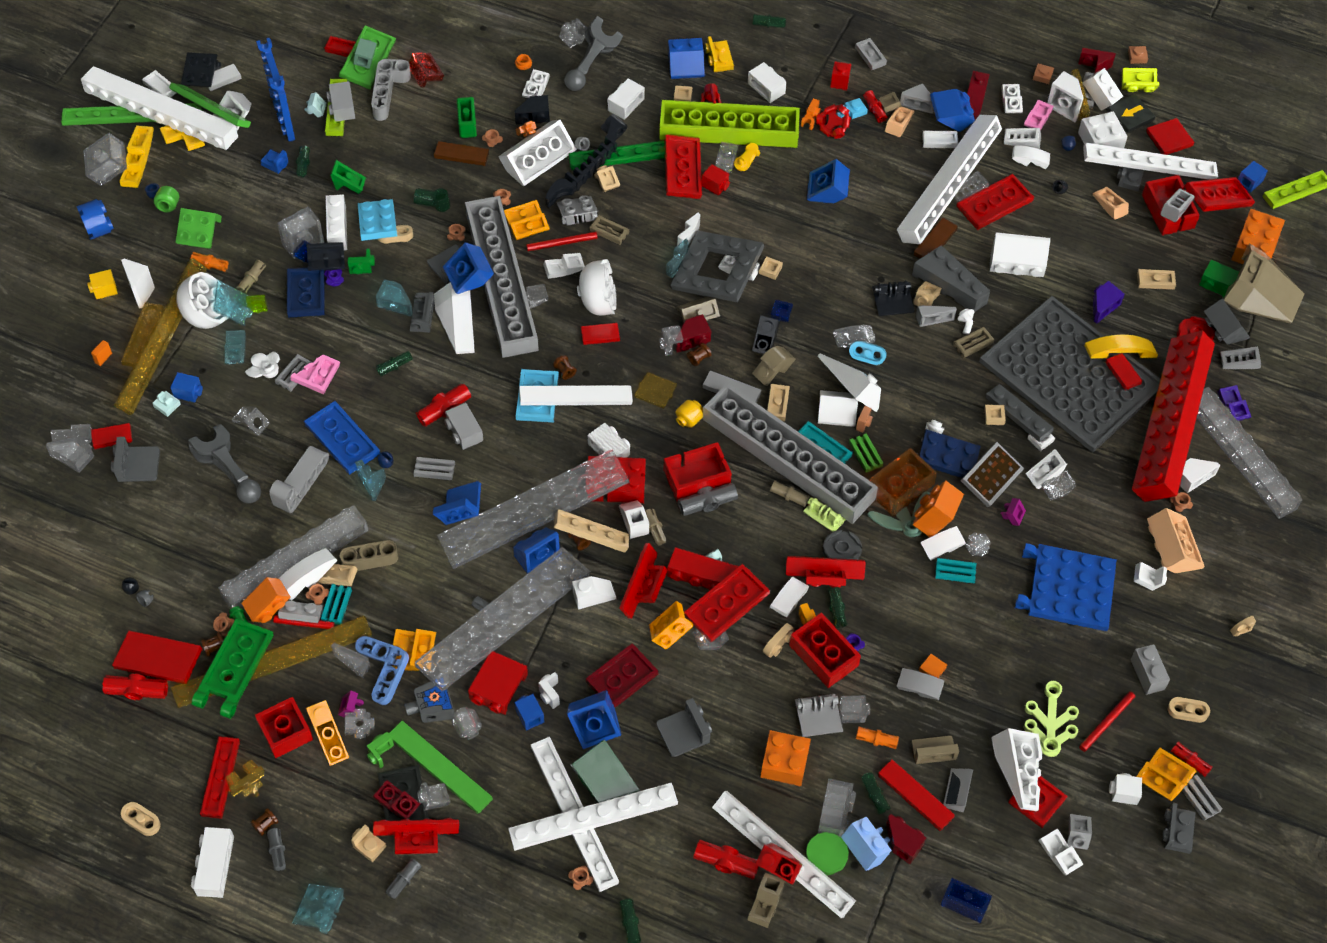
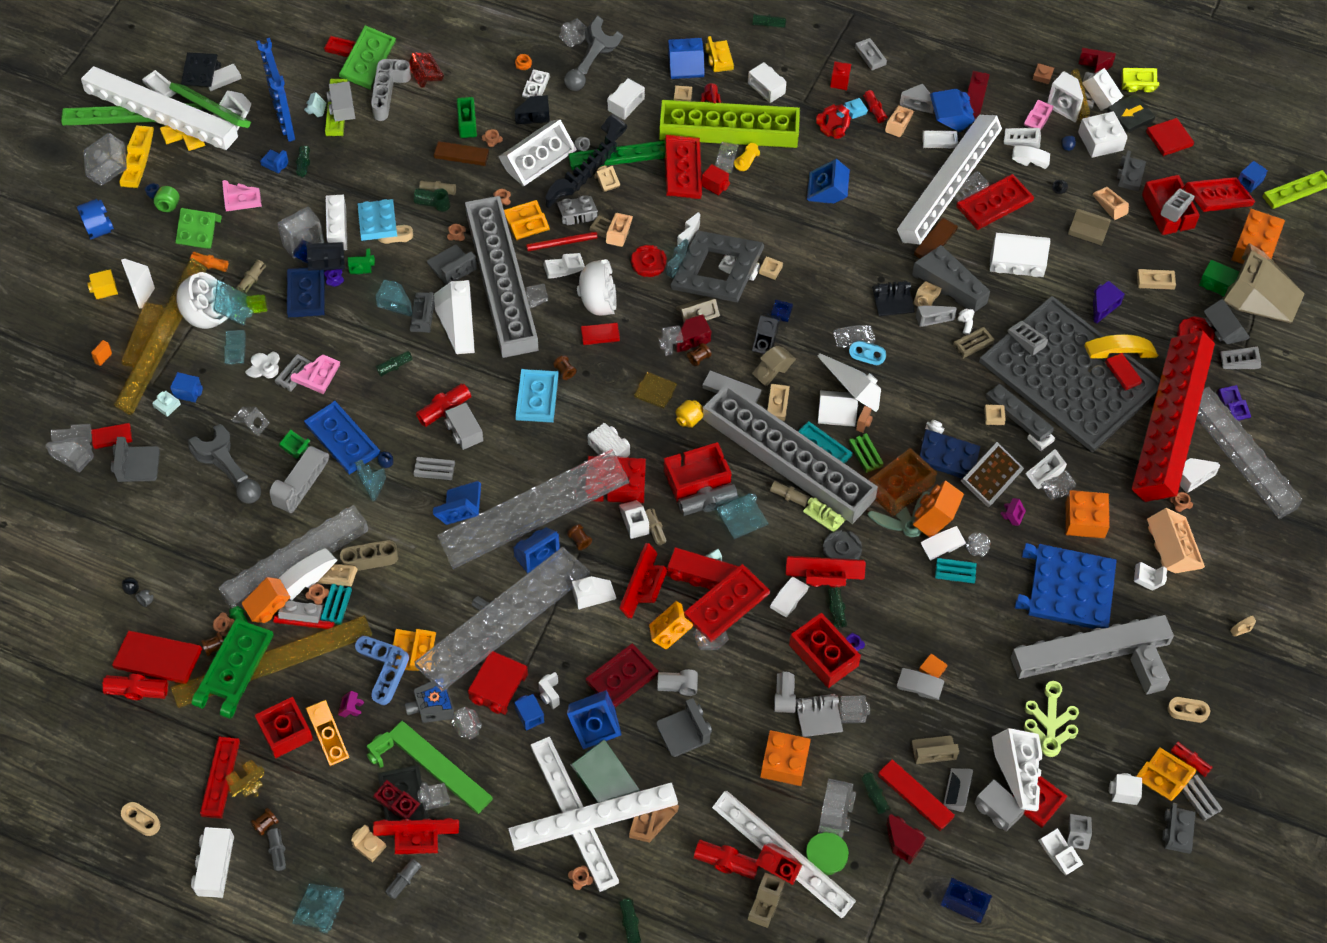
green slope [330,160,366,194] -> none
clear slope [331,643,371,679] -> none
clear brick [345,709,375,739] -> none
sand green brick [353,38,377,69] -> none
blue slope [443,242,494,294] -> none
orange plate [515,121,537,137] -> none
white tile [519,386,633,405] -> none
tan plate [554,509,629,553] -> none
tan plate [763,623,795,657] -> none
light orange plate [799,603,816,625] -> none
orange plate [801,98,821,130] -> none
light blue brick [841,817,892,871] -> none
orange pin [856,726,899,749] -> none
dark tan plate [879,92,901,113] -> none
white slope [1001,84,1023,113] -> none
red bar [1079,691,1136,752] -> none
white plate [1083,143,1218,180] -> none
nougat plate [1128,46,1148,64] -> none
none -> bright pink wing [222,180,262,211]
none -> green bracket [279,430,311,459]
none -> dark tan pin [419,180,456,195]
none -> light nougat slope [606,213,633,247]
none -> medium nougat wing [629,805,679,843]
none -> red tile [631,245,667,277]
none -> light grey piece [658,669,698,696]
none -> clear light blue hinge [716,493,769,539]
none -> light grey piece [774,672,796,713]
none -> light grey brick [975,780,1025,832]
none -> light grey slope [1007,320,1048,356]
none -> light grey brick [1011,615,1174,679]
none -> orange brick [1066,490,1109,539]
none -> dark tan panel [1068,209,1111,246]

